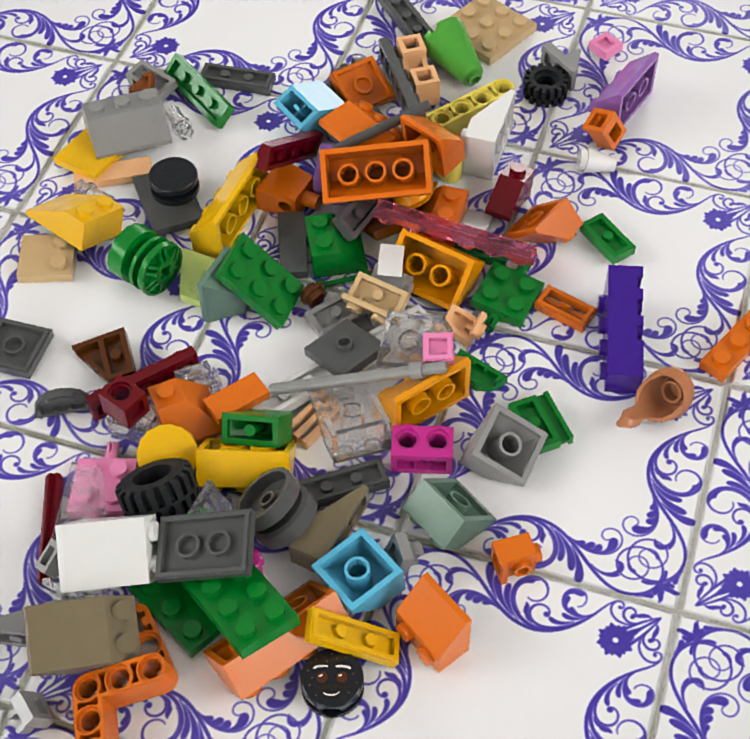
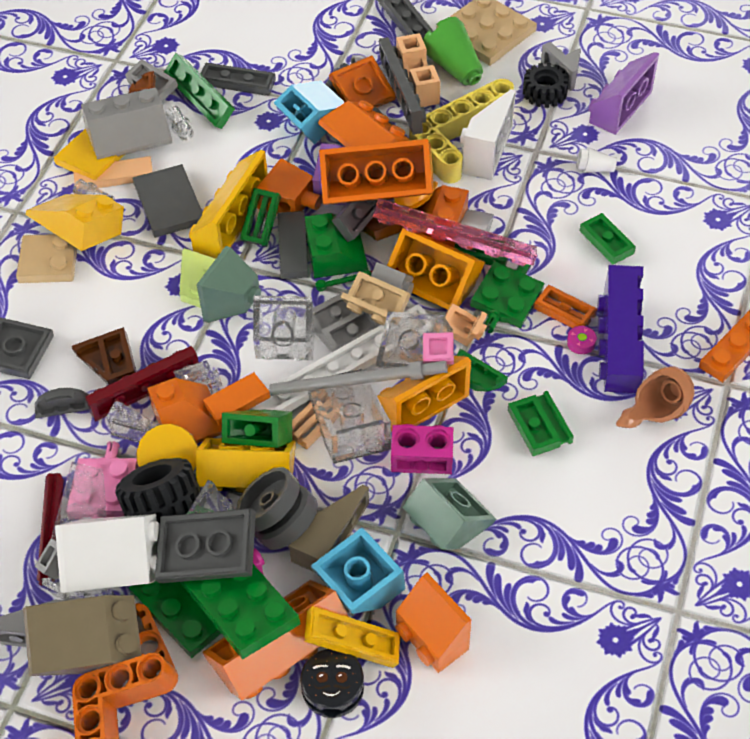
light grey tile [8,690,56,734] -> none
dark red brick [98,375,150,429] -> none
green wheel [107,223,183,296] -> none
black head [148,157,200,206] -> none
green plate [214,232,305,329] -> none
dark red plate [255,129,323,172] -> none
dark grey tile [299,457,390,509] -> none
reddish brown plate [301,282,327,308] -> none
dark grey plate [304,319,387,375] -> none
dark grey bar [332,100,432,148] -> none
white sticker [377,243,404,277] -> none
light grey tile [384,532,424,576] -> none
orange slope [400,114,465,177] -> none
light grey slope [459,403,548,487] -> none
dark red slope [485,161,535,222] -> none
orange brick [490,532,542,585] -> none
orange slope [501,197,584,243] -> none
orange brick [582,107,626,151] -> none
bright pink plate [588,31,623,61] -> none
none -> green tile [240,188,281,247]
none -> clear slope [253,295,315,361]
none -> dark pink tile [567,326,597,354]

